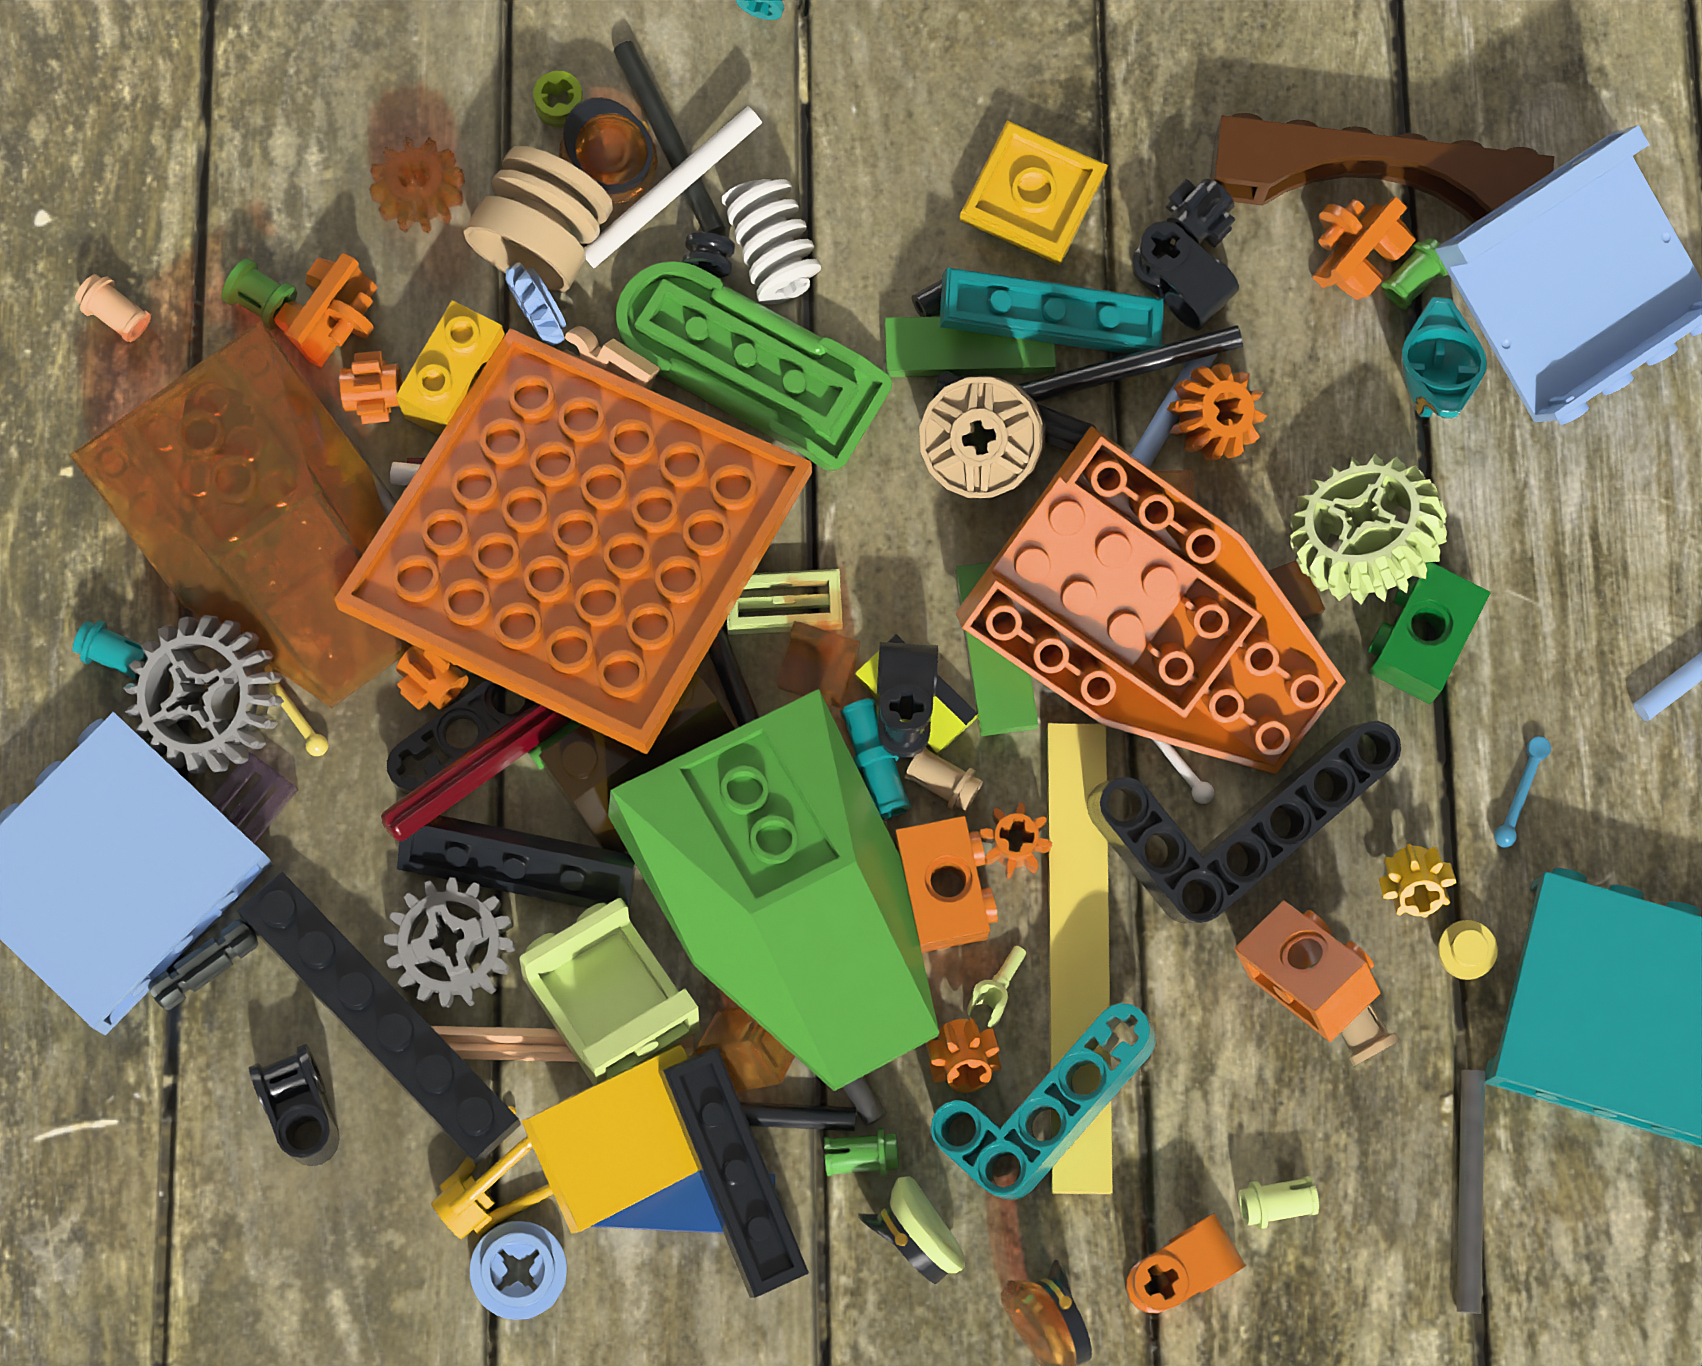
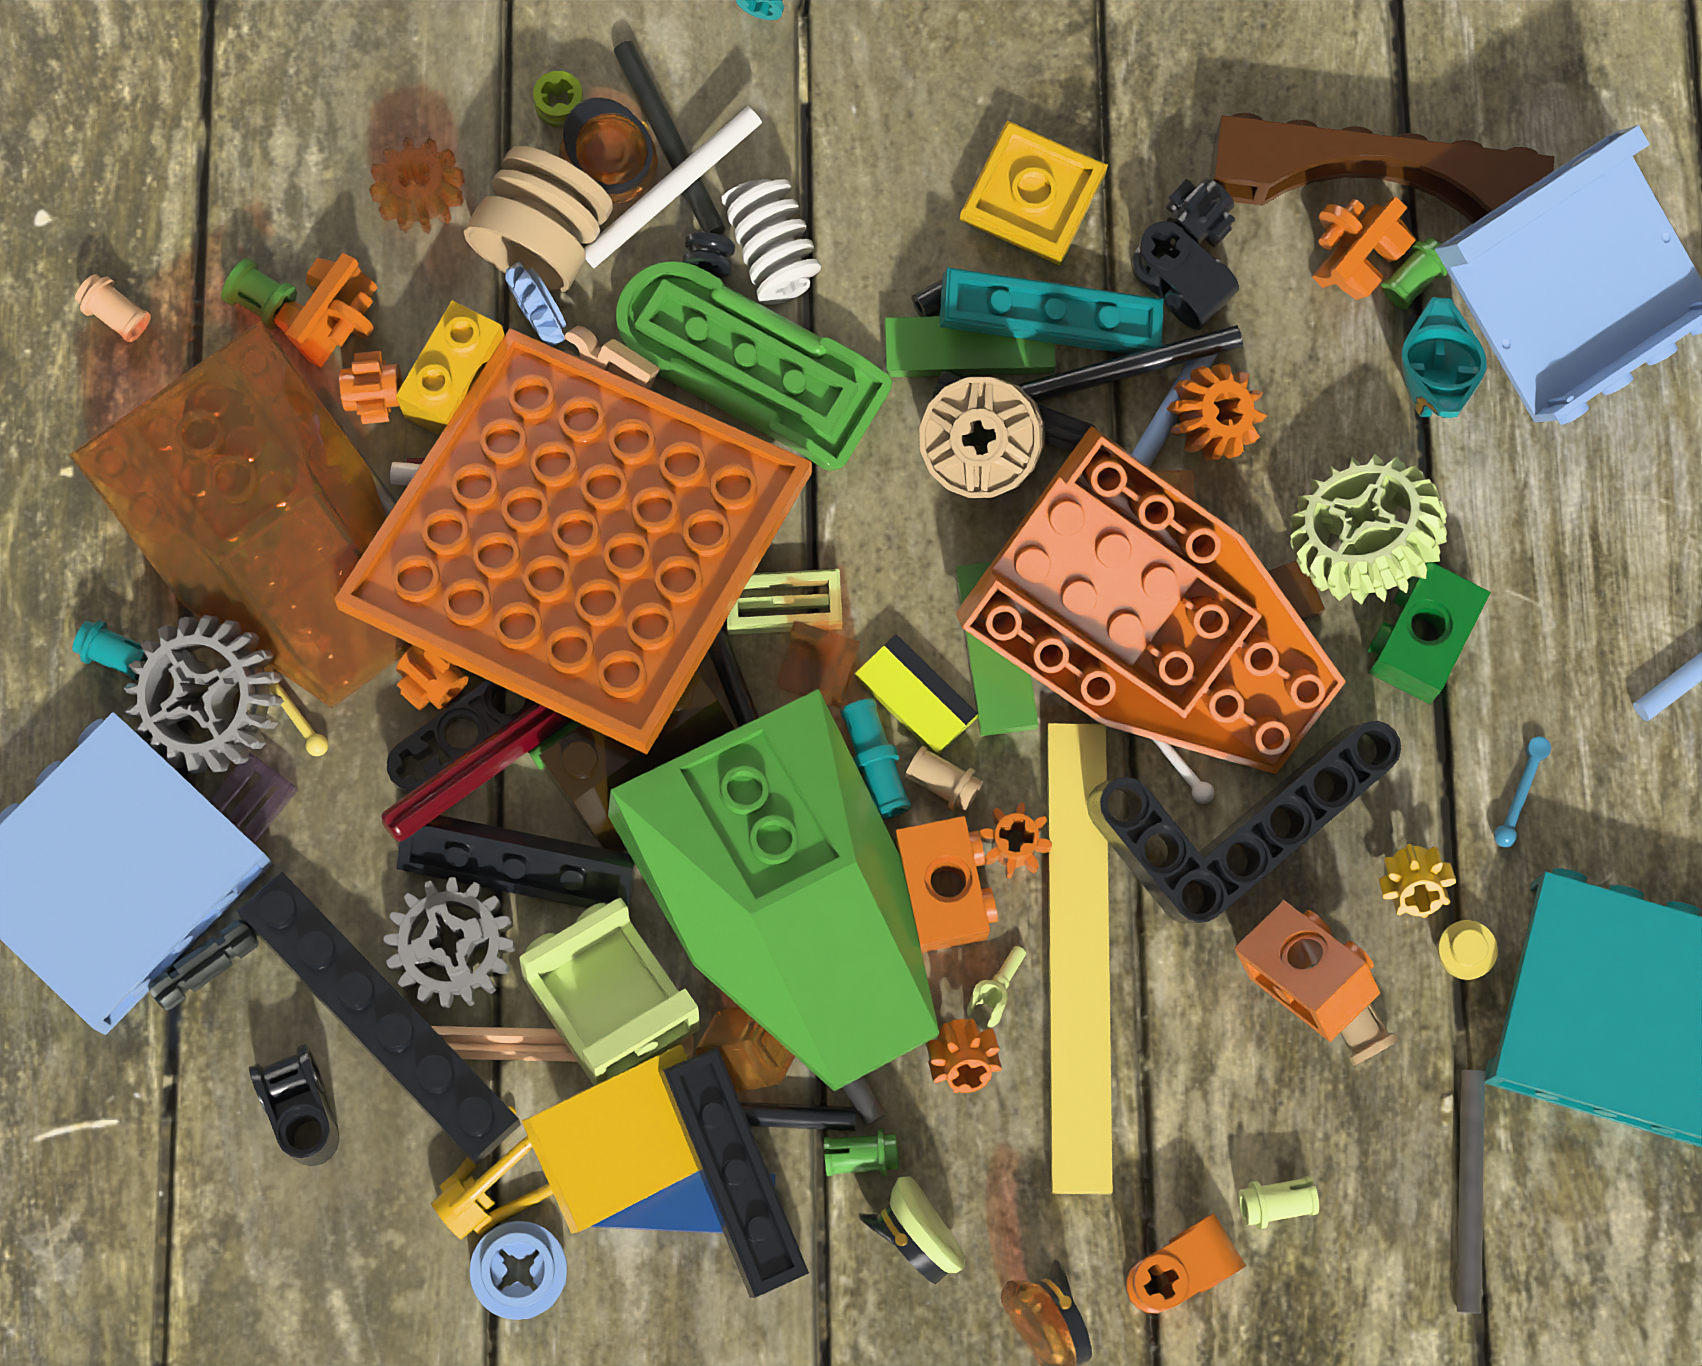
black piece [877,642,938,758] -> none
teal beam [930,1003,1157,1201] -> none

